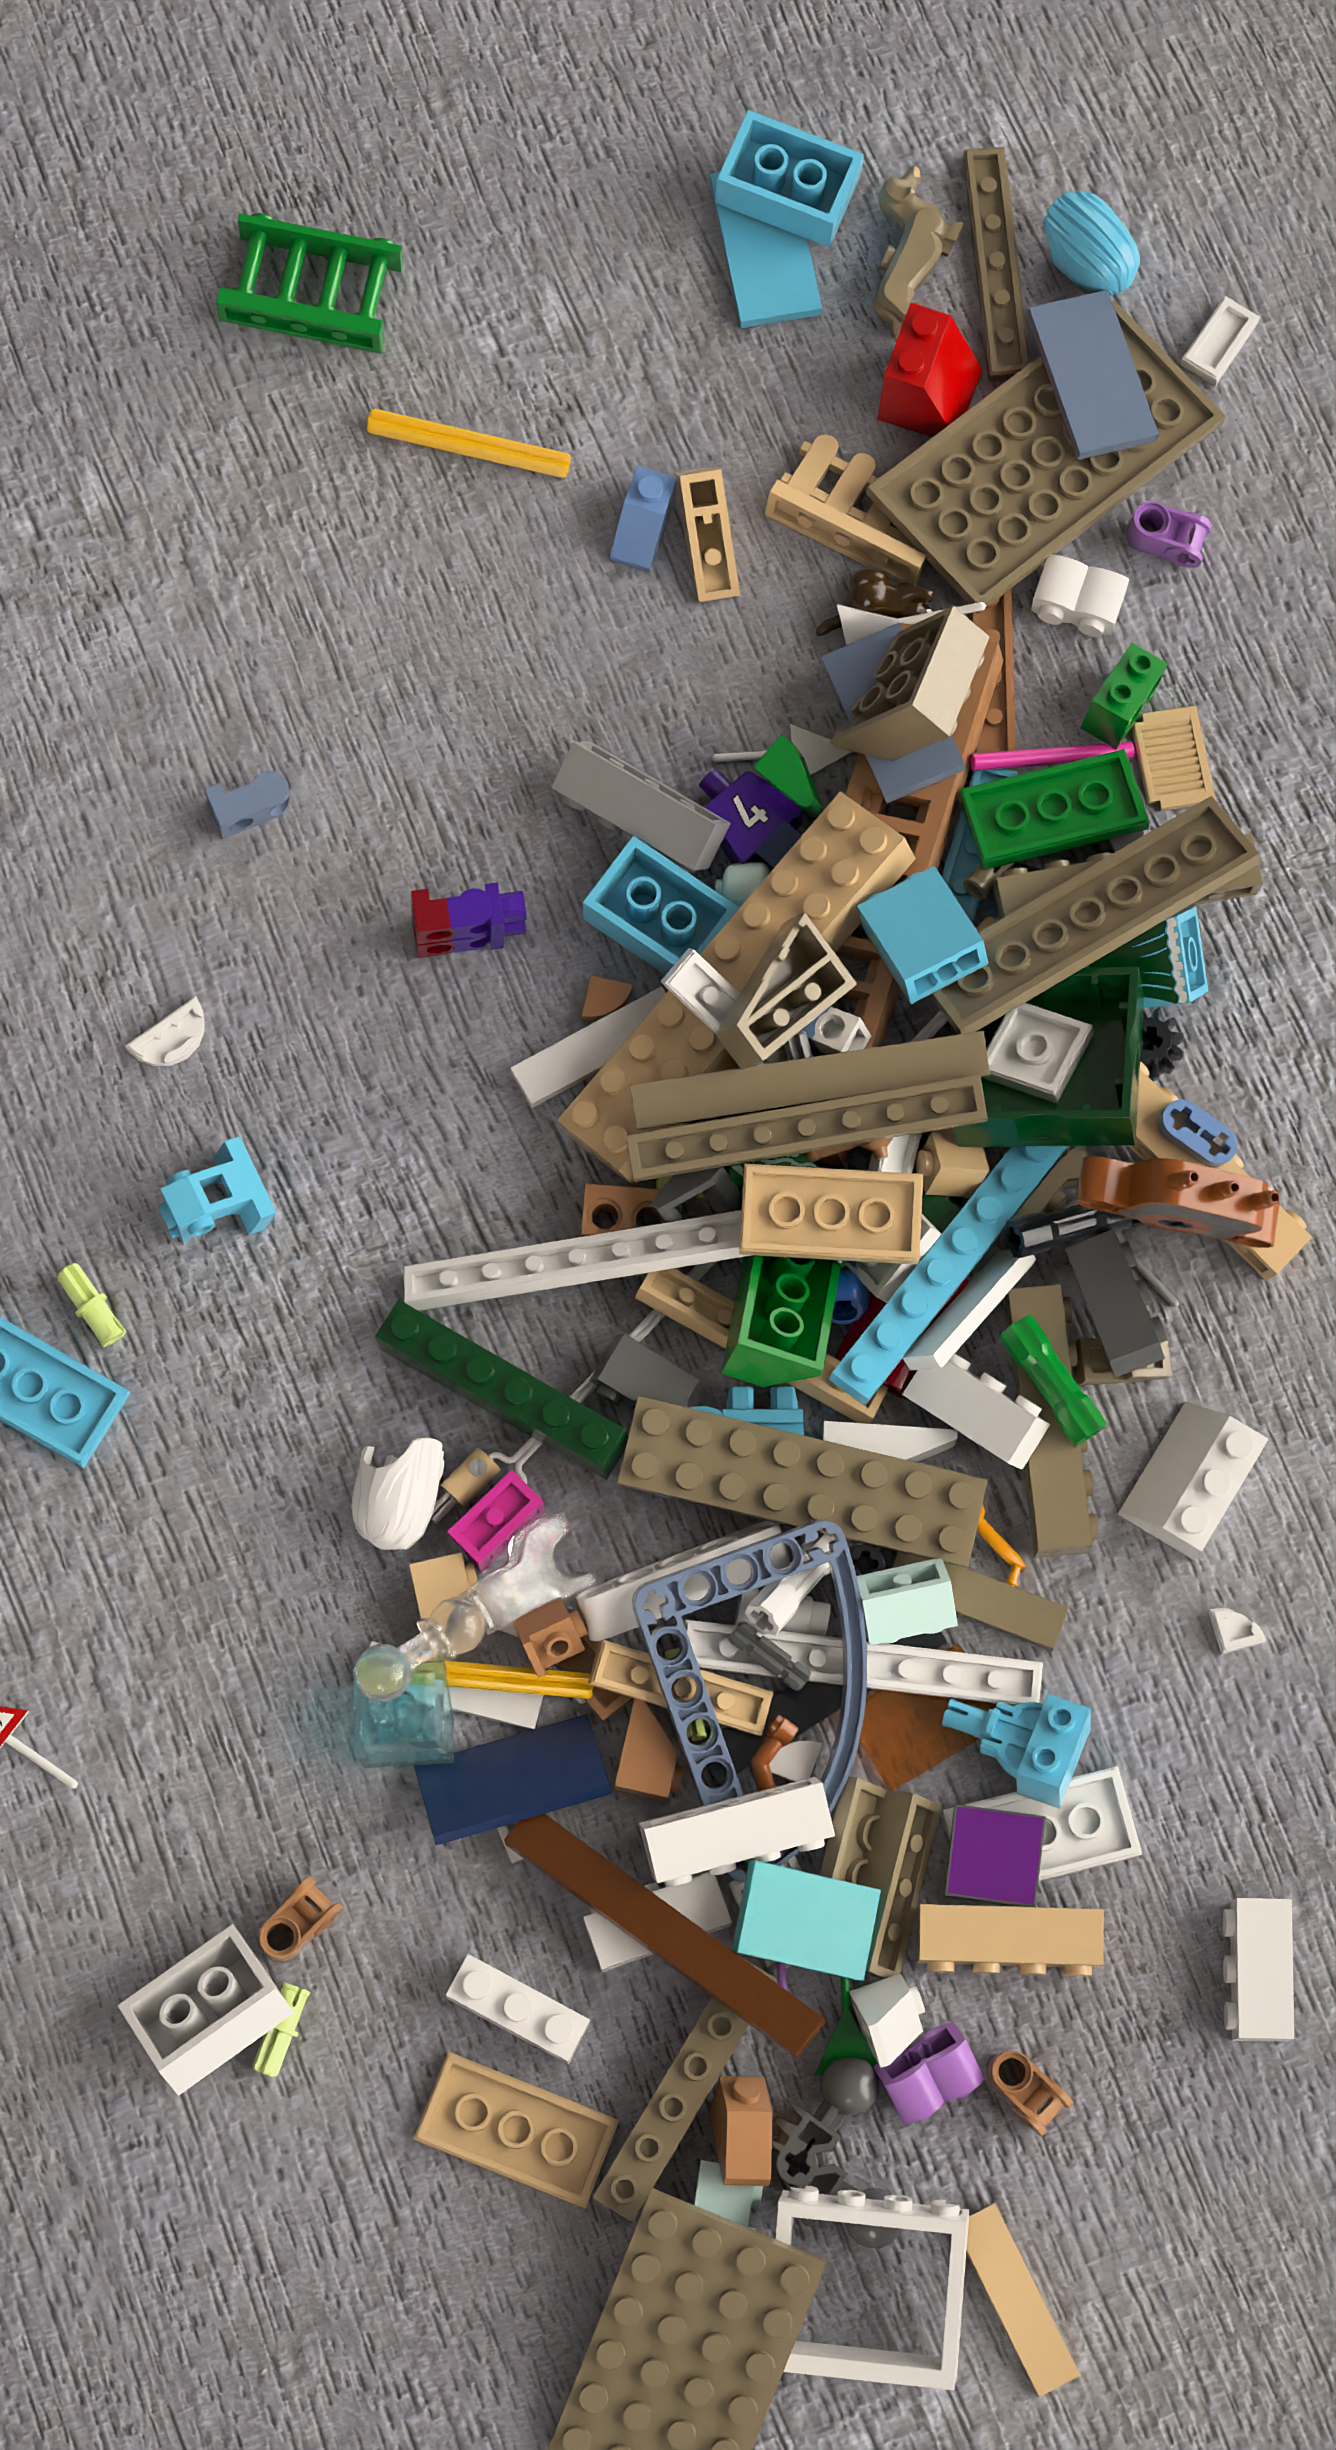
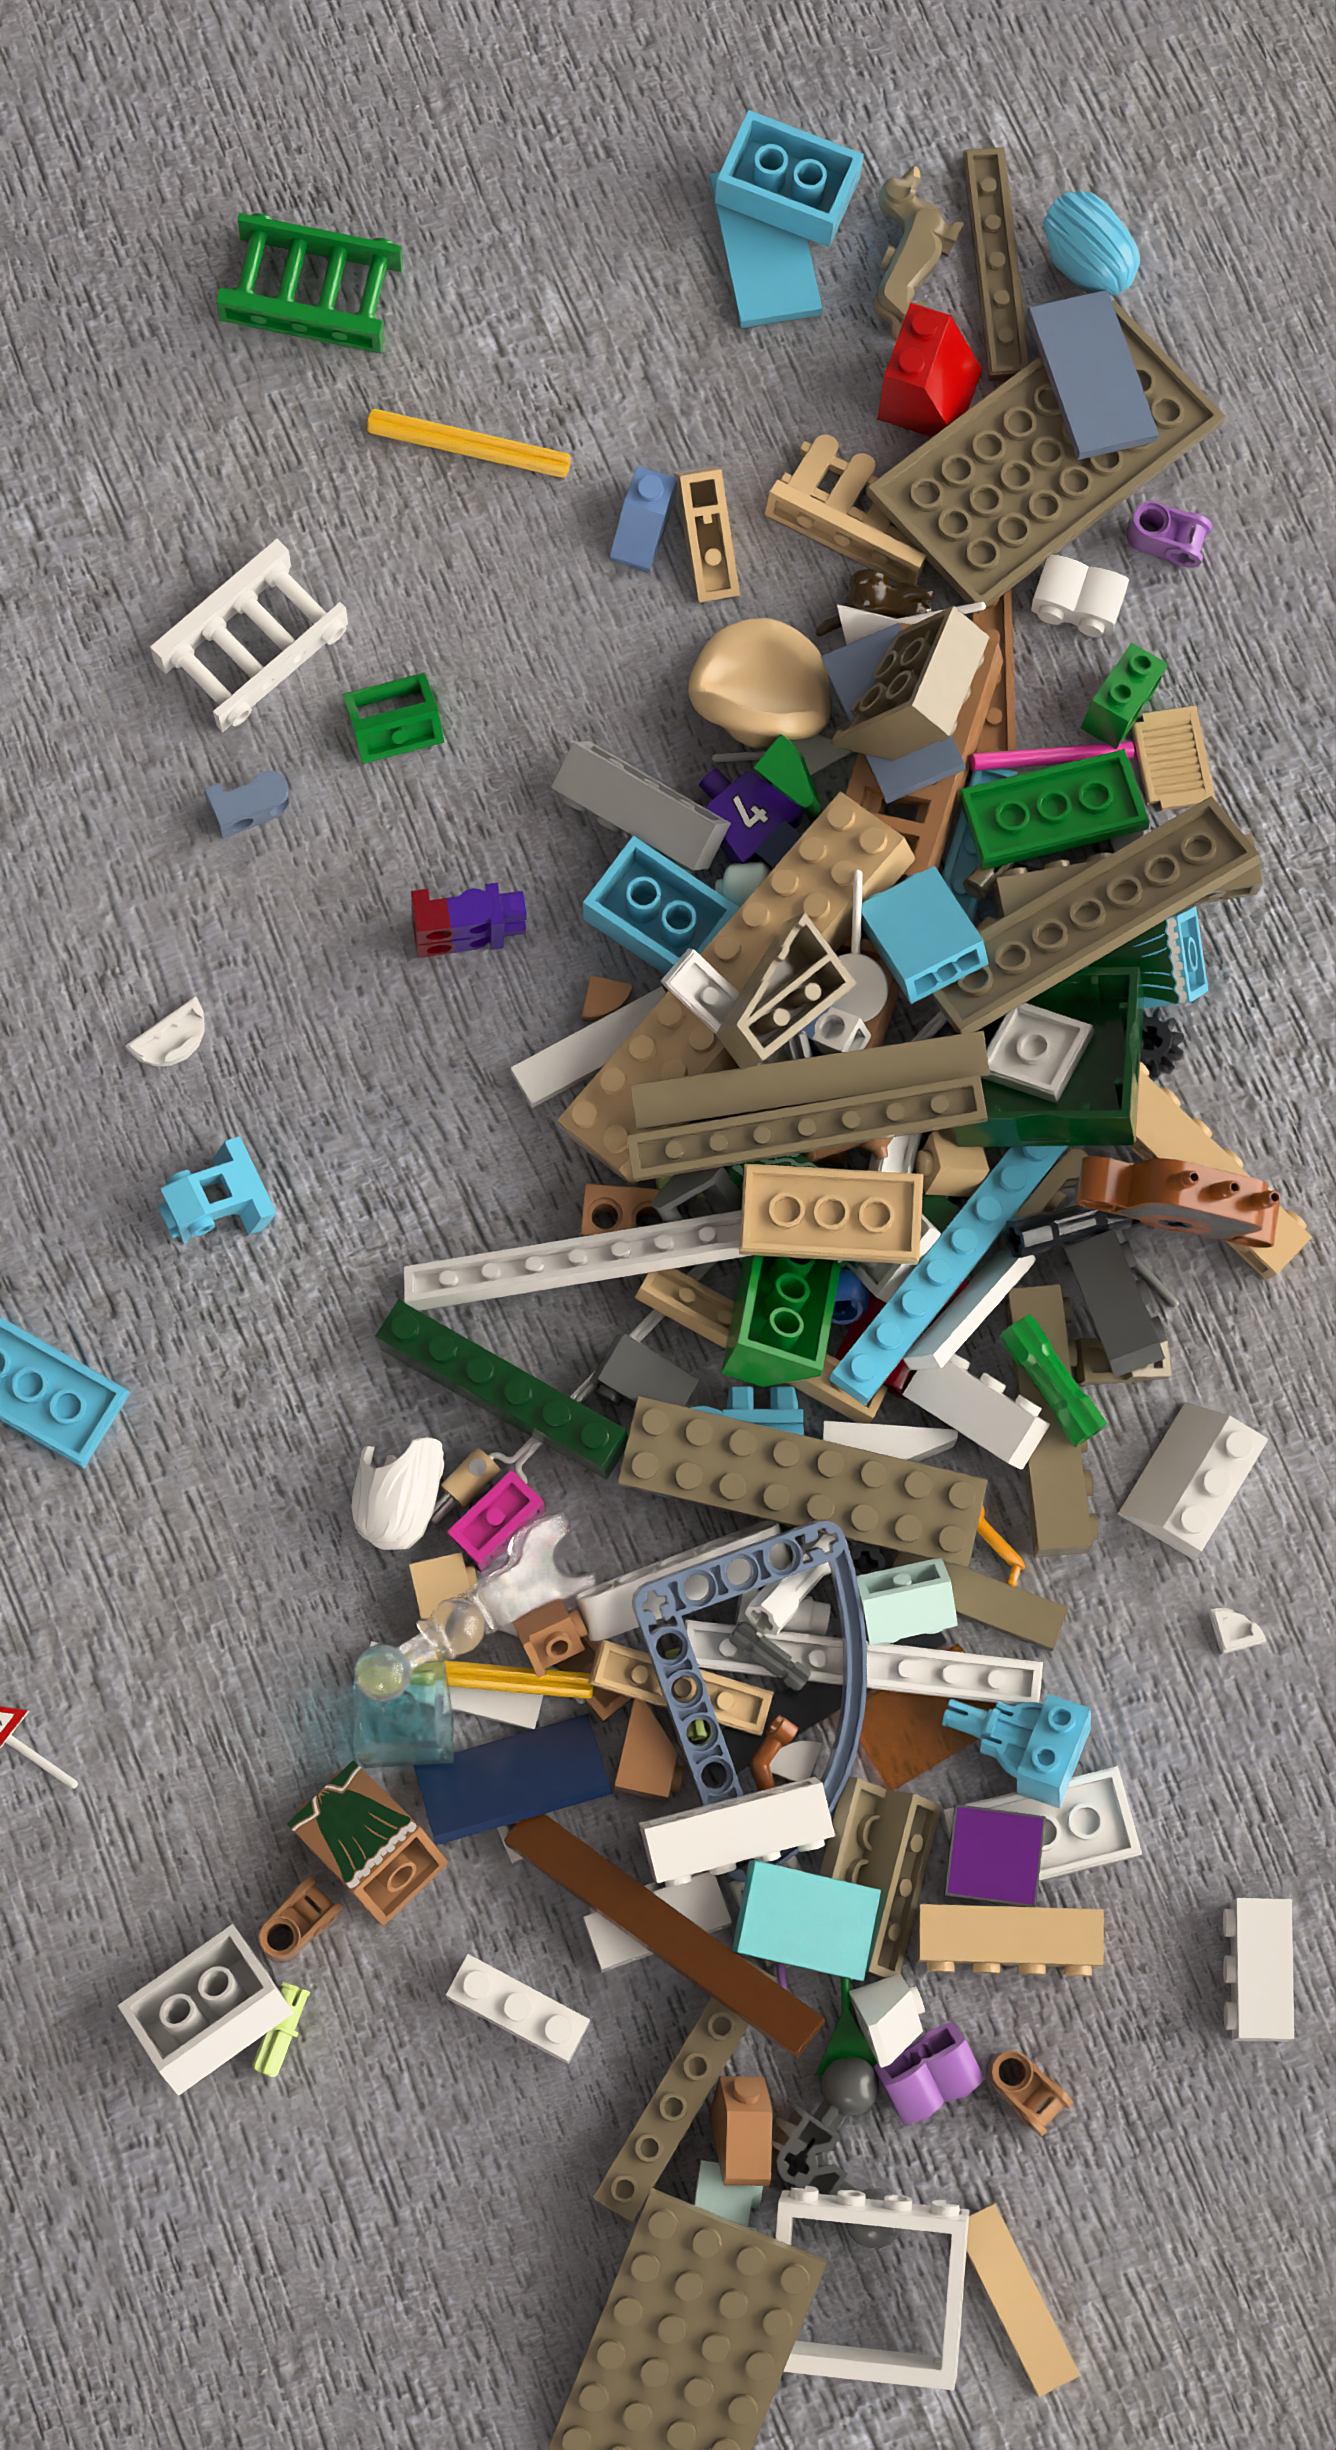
yellowish green axle [57,1263,127,1348] -> none
tan tile [413,2052,619,2209] -> none
medium blue beam [1158,1099,1237,1167] -> none
white tile [1180,296,1260,386] -> none
none -> white fence [150,539,348,733]
none -> slope [287,1760,449,1927]
none -> green tile [342,672,445,764]
none -> tan piece [688,618,832,748]
none -> white piece [831,870,888,1022]

